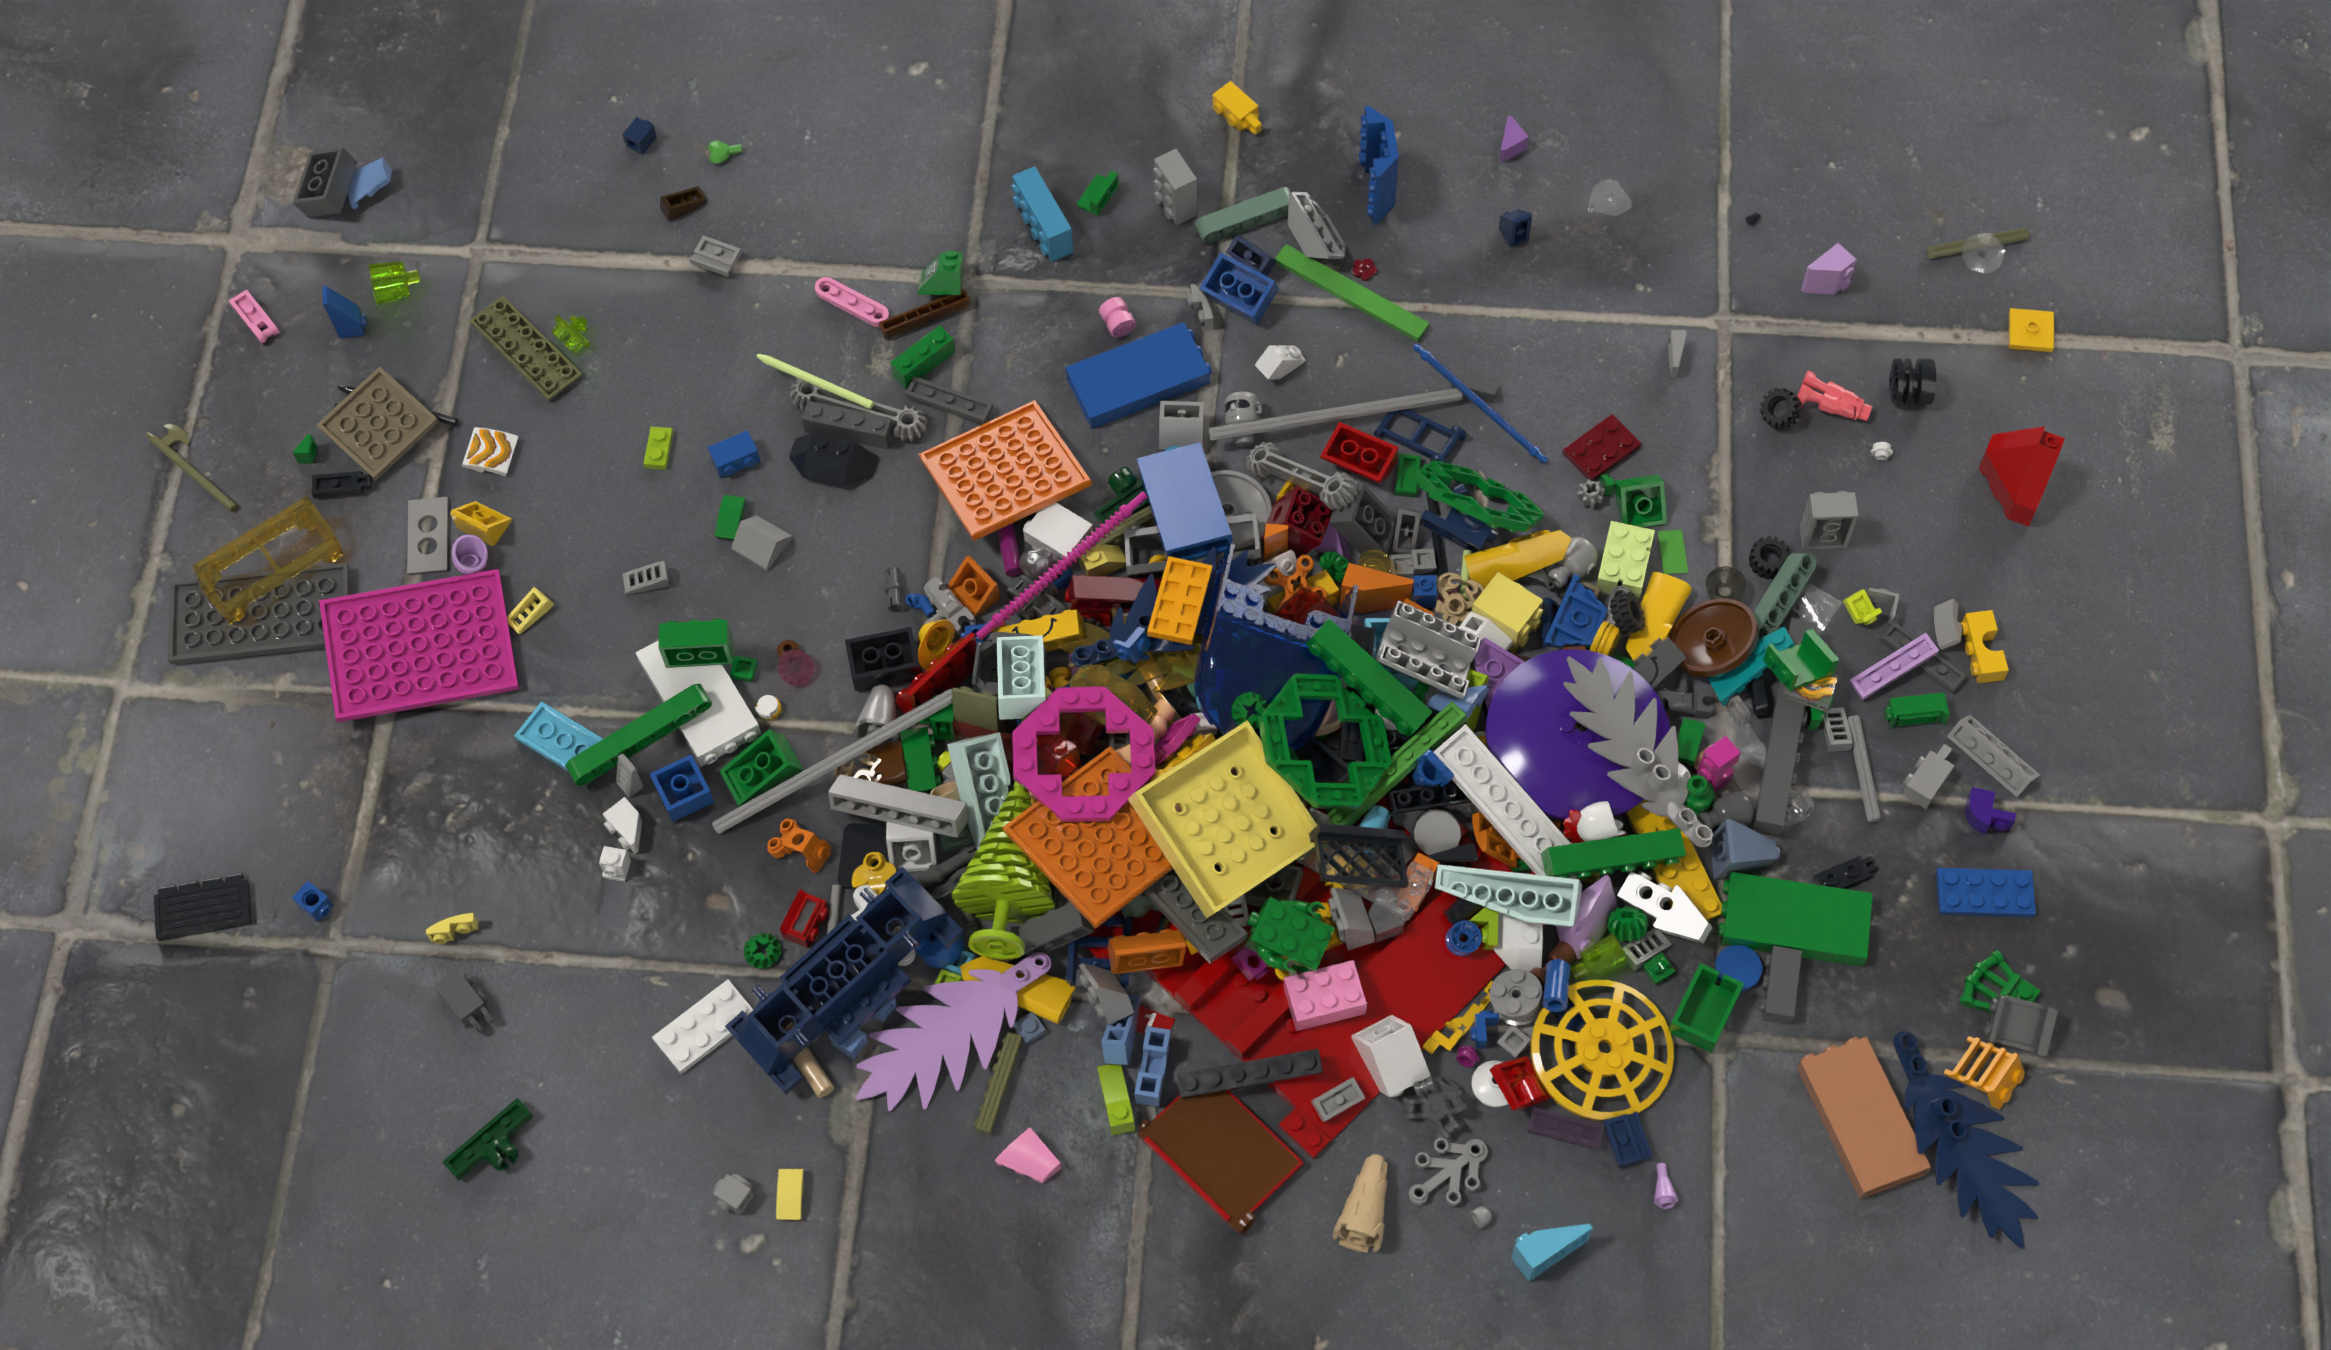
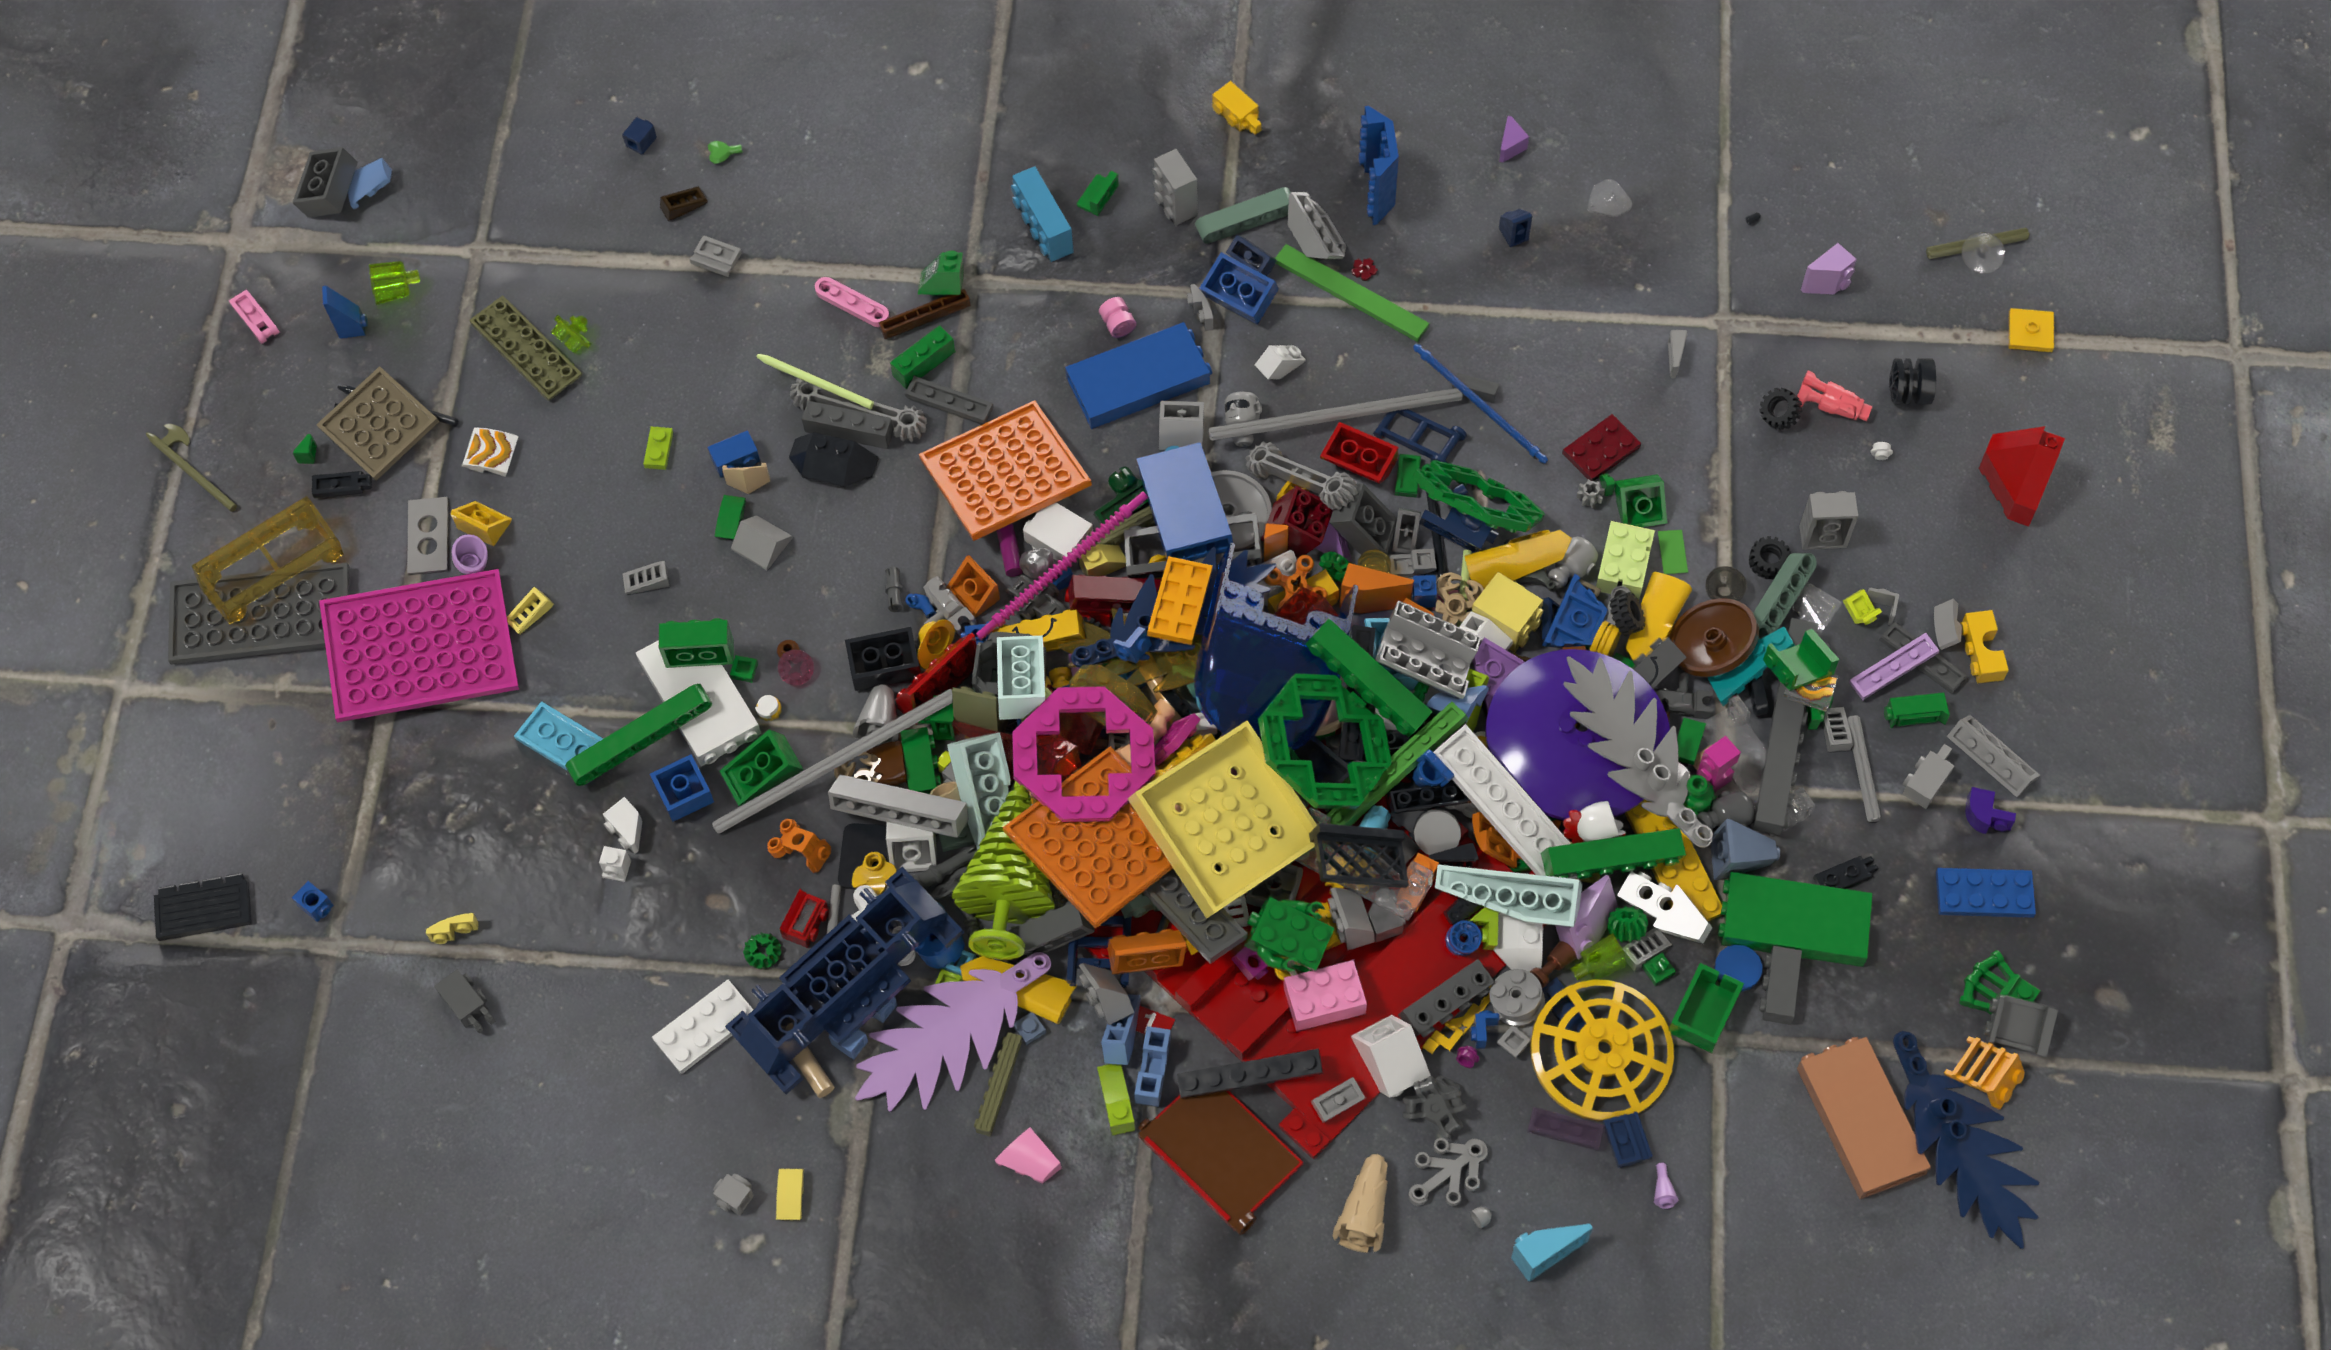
dark green plate [442,1098,534,1181] -> none
light grey slope [616,754,643,797] -> none
green gear [1232,692,1267,729] -> none
white dish [1472,1061,1508,1107] -> none
red plate [1489,1056,1551,1111] -> none
blue brick [1543,959,1570,1012] -> none
none -> tan slope [722,463,770,494]
none -> dark grey brick [1398,959,1495,1038]

